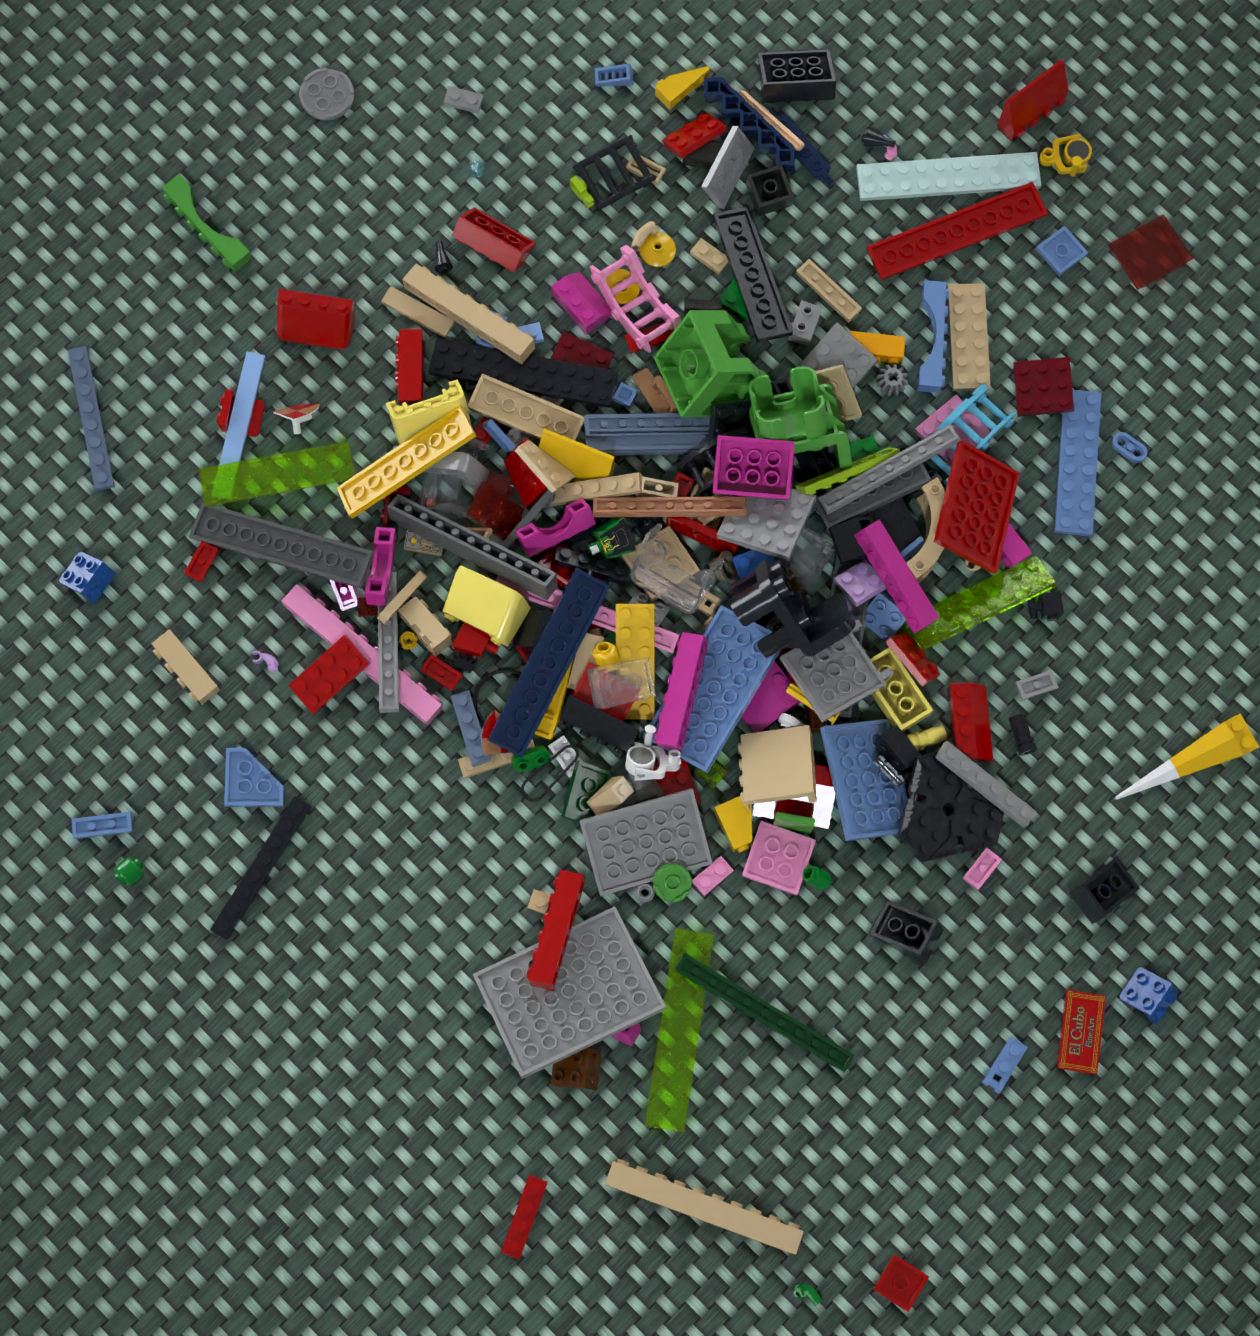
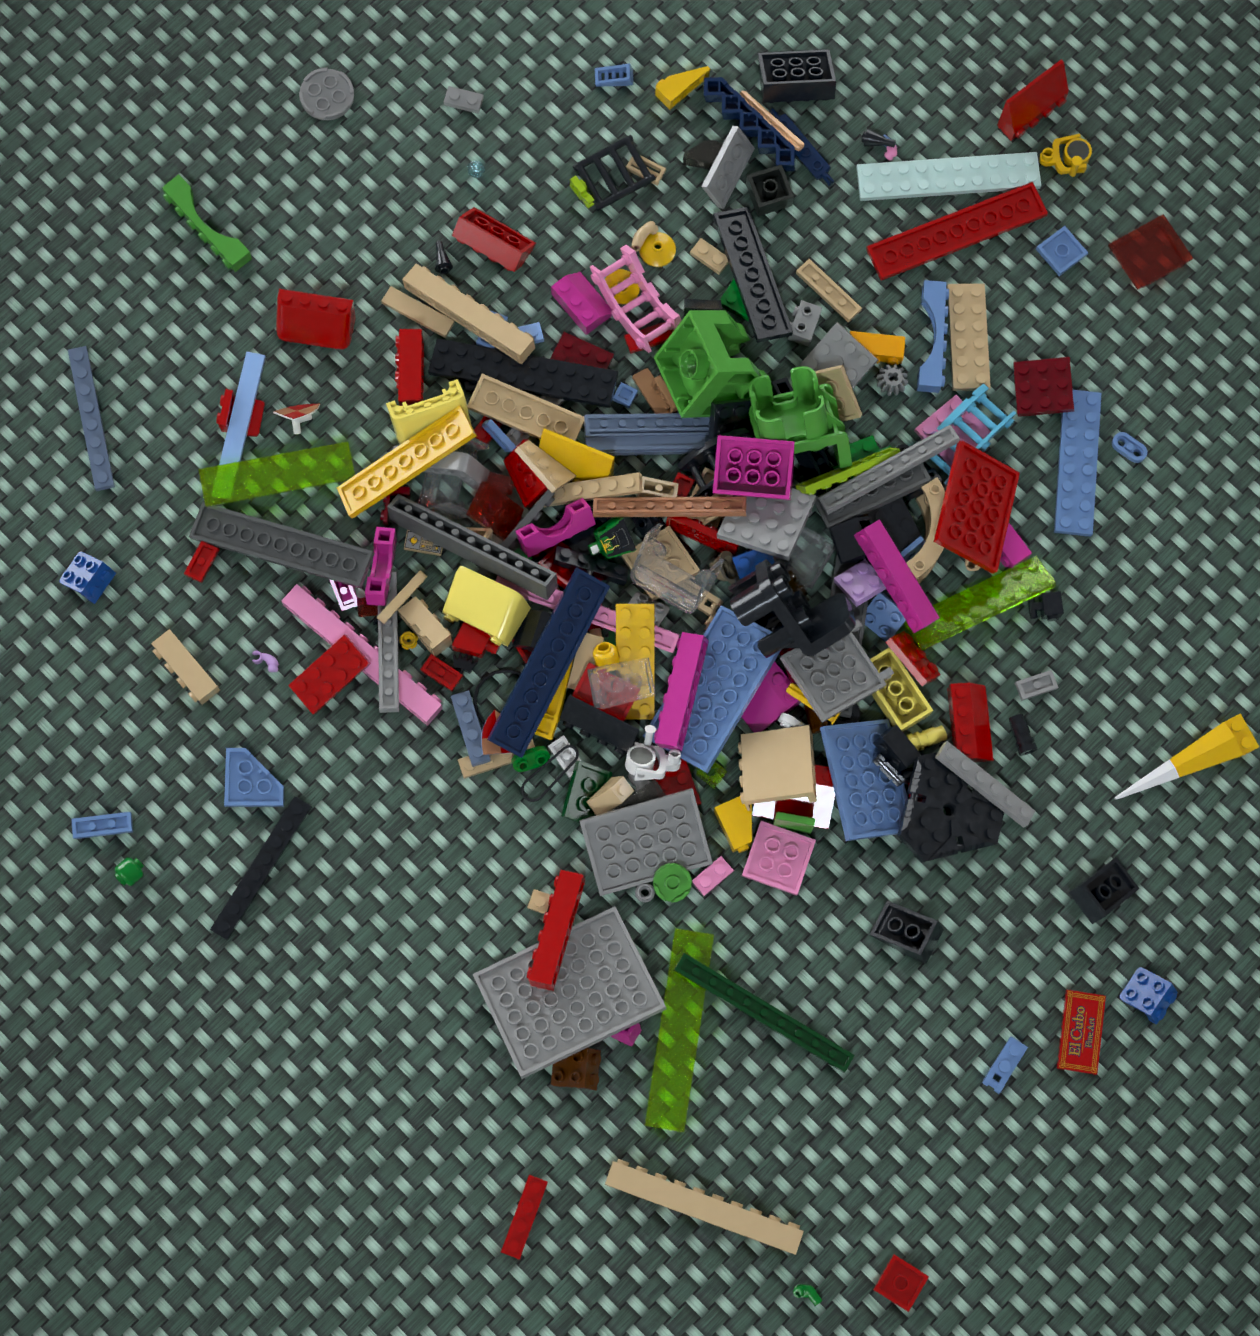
red plate [662,113,727,159] -> none
green brick [802,866,831,890] -> none
bright pink plate [962,847,1002,891] -> none

